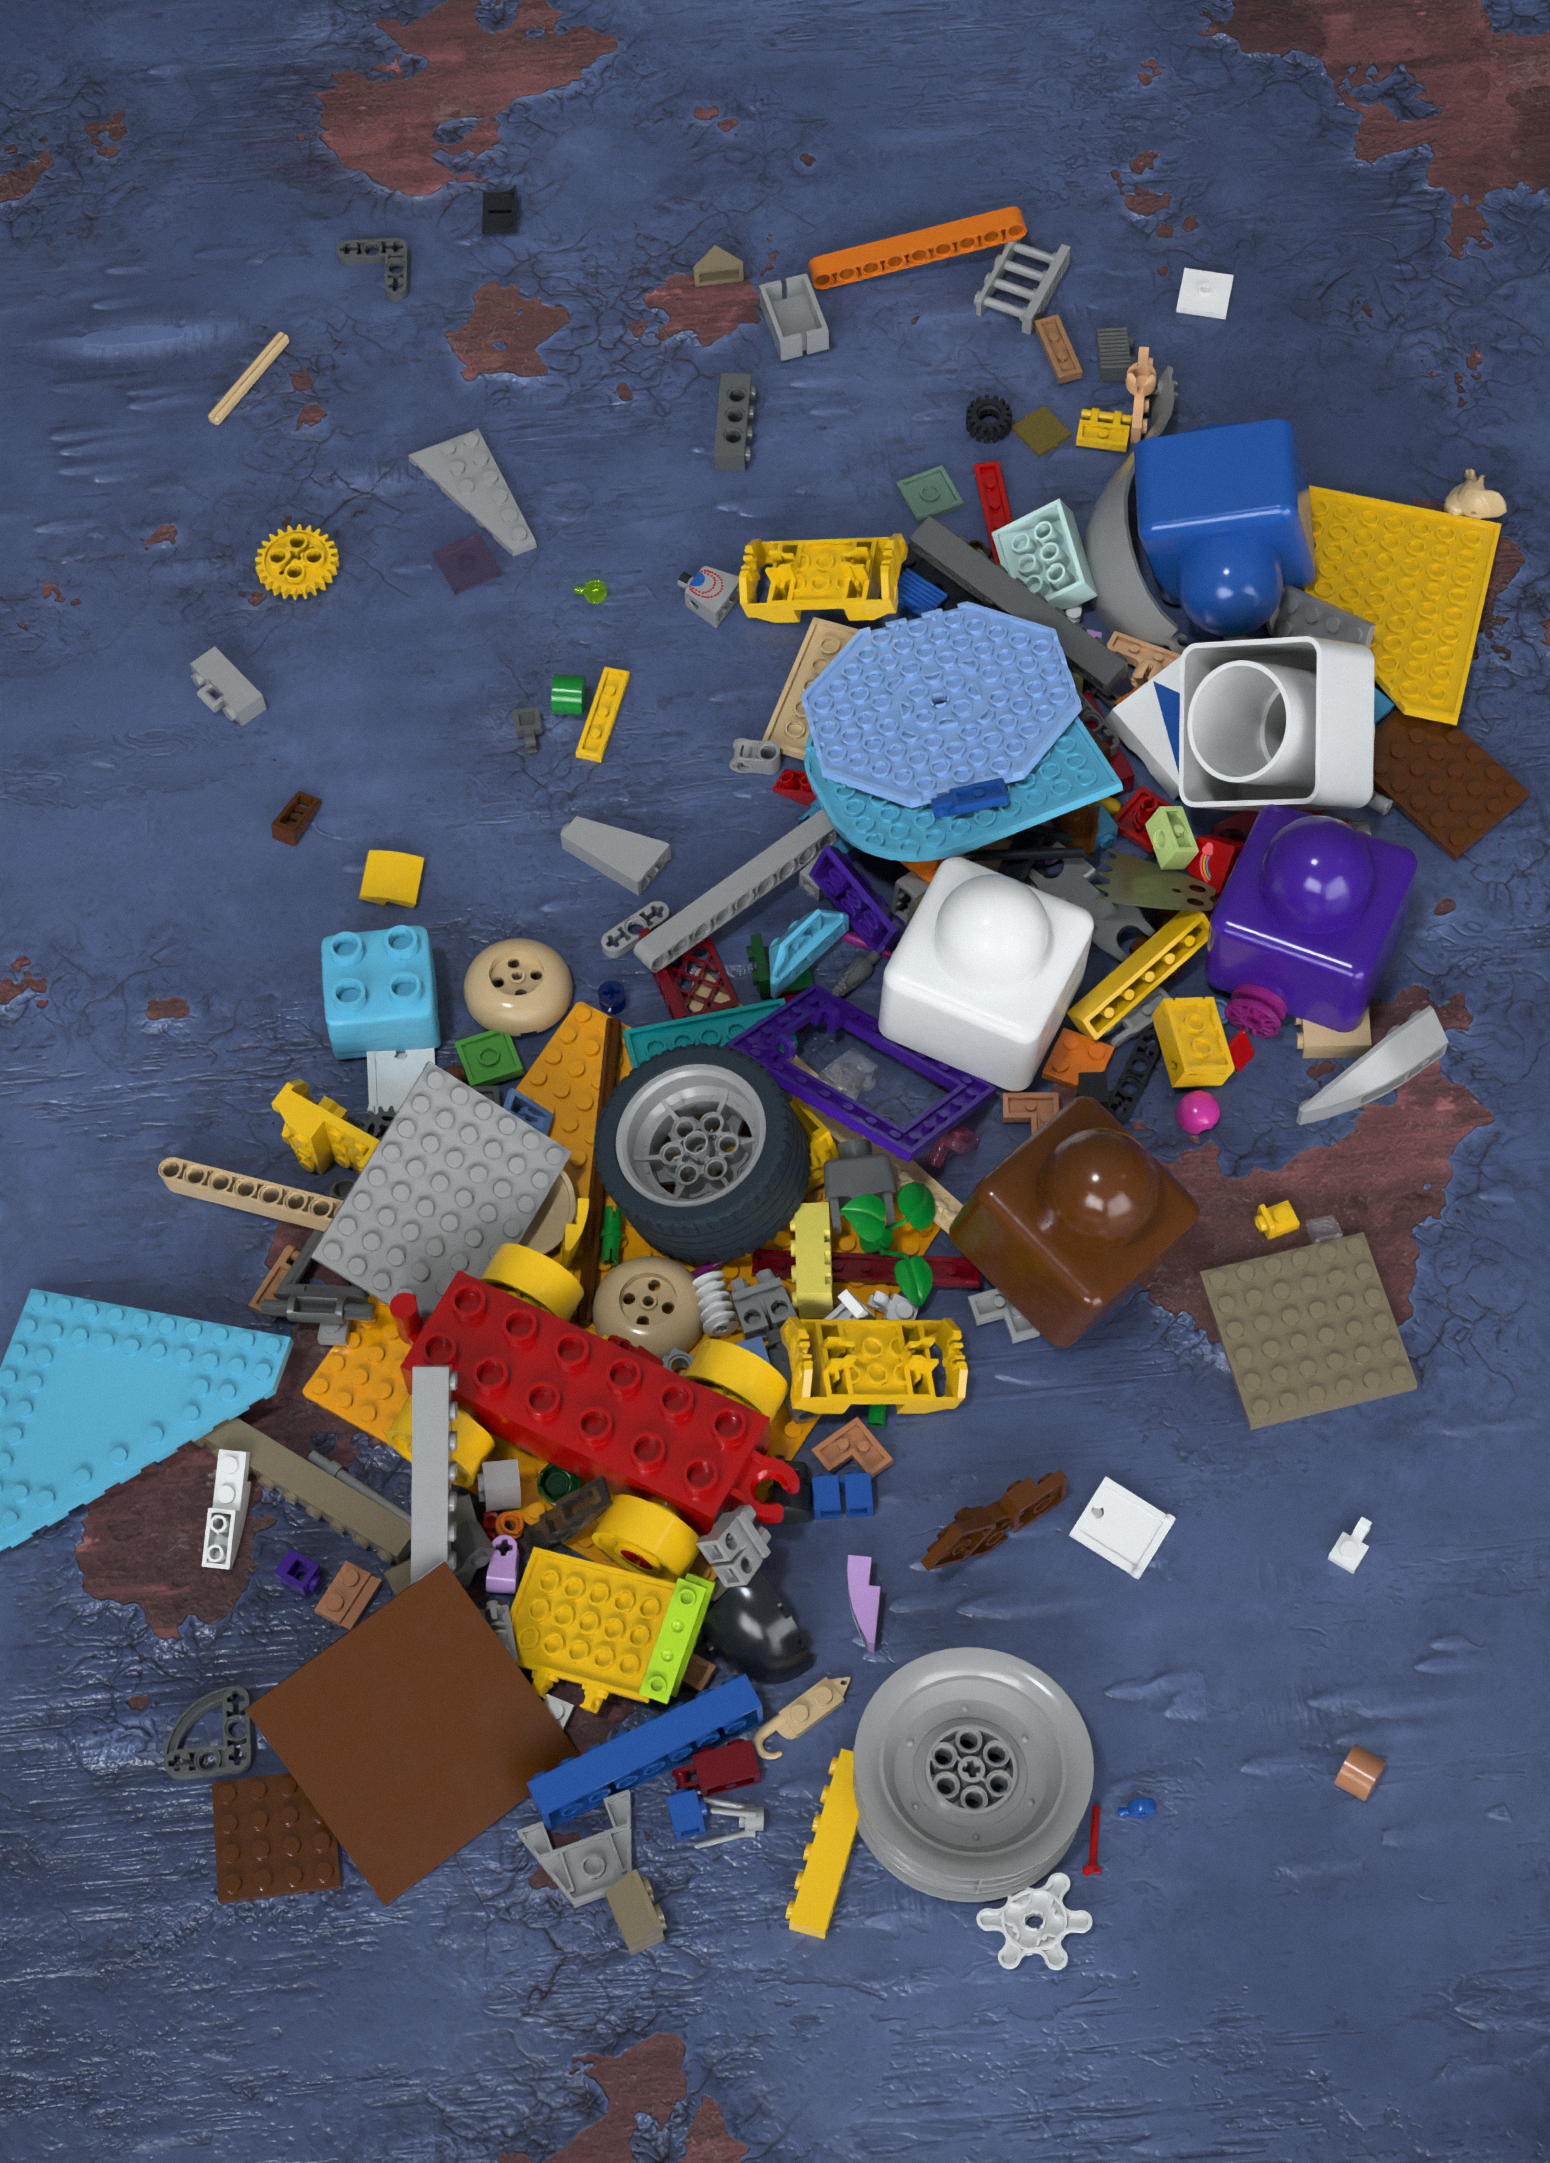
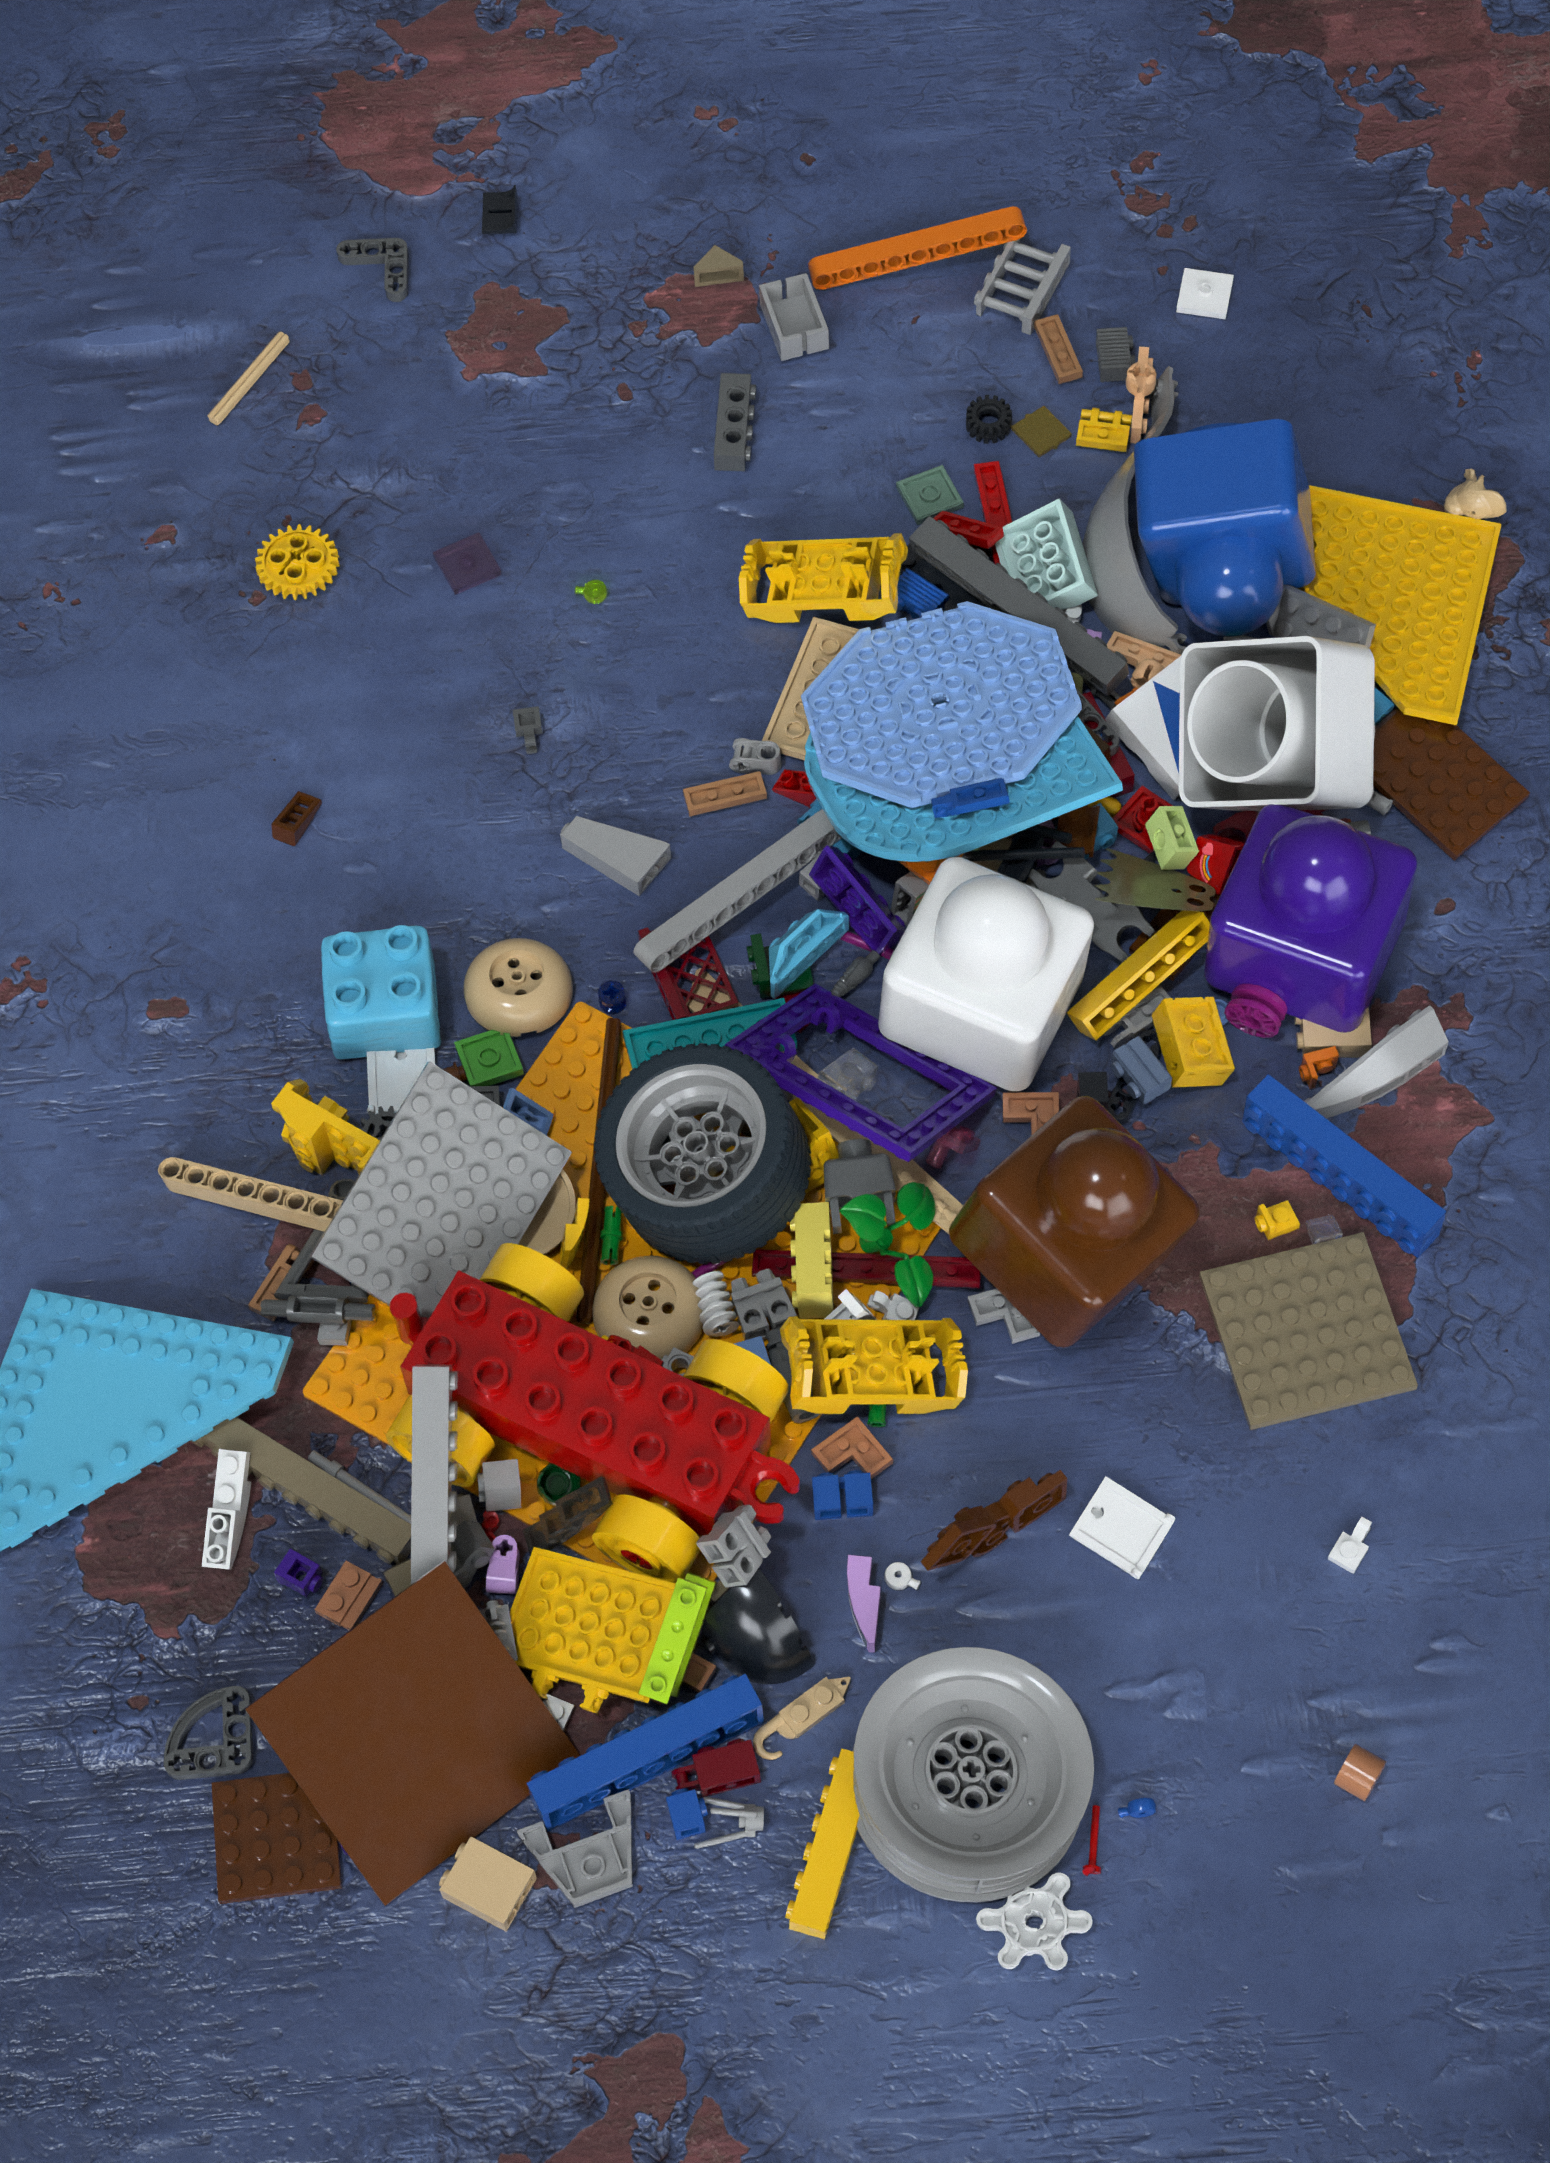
light grey piece [190,646,266,726] -> none
yellow slope [359,850,424,909] -> none
light grey wing [408,429,537,557] -> none
orange plate [495,1511,524,1539] -> none
green piece [551,674,586,715] -> none
yellow tile [575,666,630,763] -> none
light grey beam [601,901,670,958] -> none
dark tan slope [605,1868,667,1955] -> none
light grey torso [677,566,740,628] -> none
black piece [767,1455,812,1524] -> none
orange plate [1042,1027,1115,1091] -> none
dark pink hair [1175,1090,1221,1135] -> none
red slope [1228,1030,1255,1072] -> none
none -> tan brick [439,1837,537,1932]
none -> medium nougat plate [683,771,767,817]
none -> white piece [884,1562,921,1590]
none -> red plate [933,511,1004,549]
none -> sand blue brick [1110,1036,1172,1104]
none -> blue brick [1242,1074,1446,1258]
none -> orange bracket [1299,1046,1339,1089]

